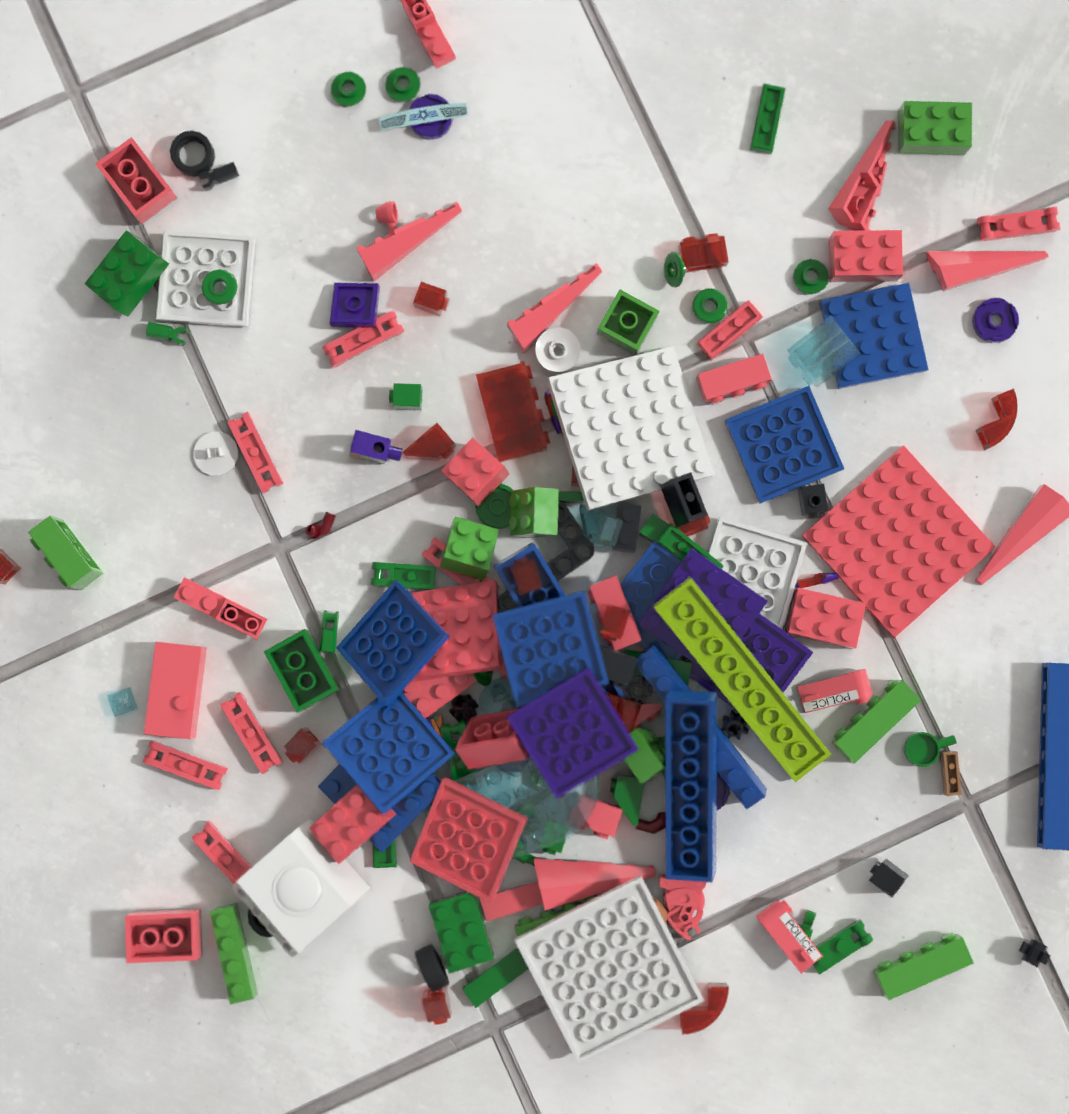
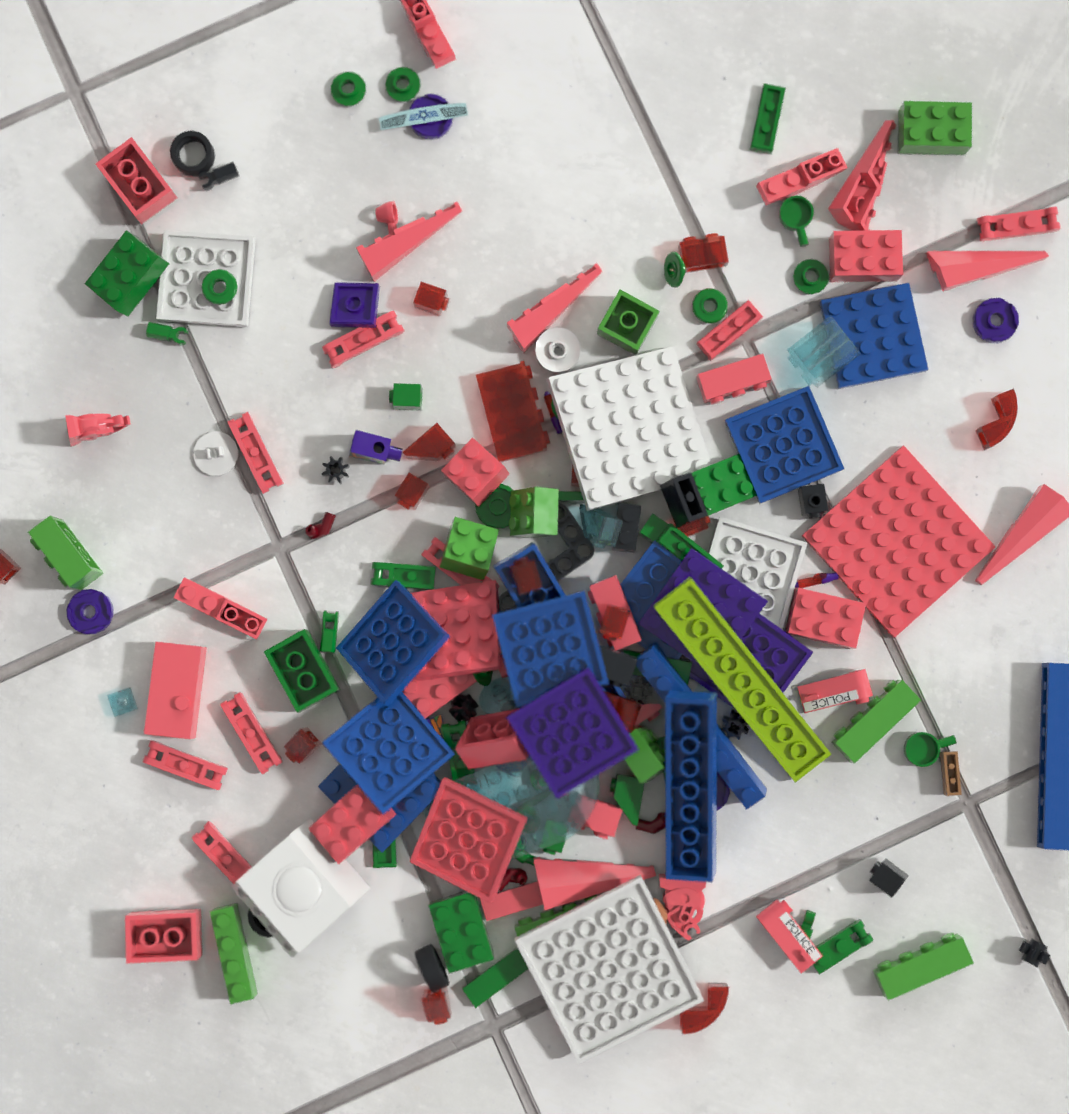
none -> coral piece [65,414,131,446]
none -> dark purple tile [66,589,114,635]
none -> black gear [322,456,350,484]
none -> clear red brick [395,472,430,510]
none -> dark red arm [499,868,528,891]
none -> green plate [692,454,757,517]
none -> coral slope [756,148,848,205]
none -> green piece [779,196,814,247]

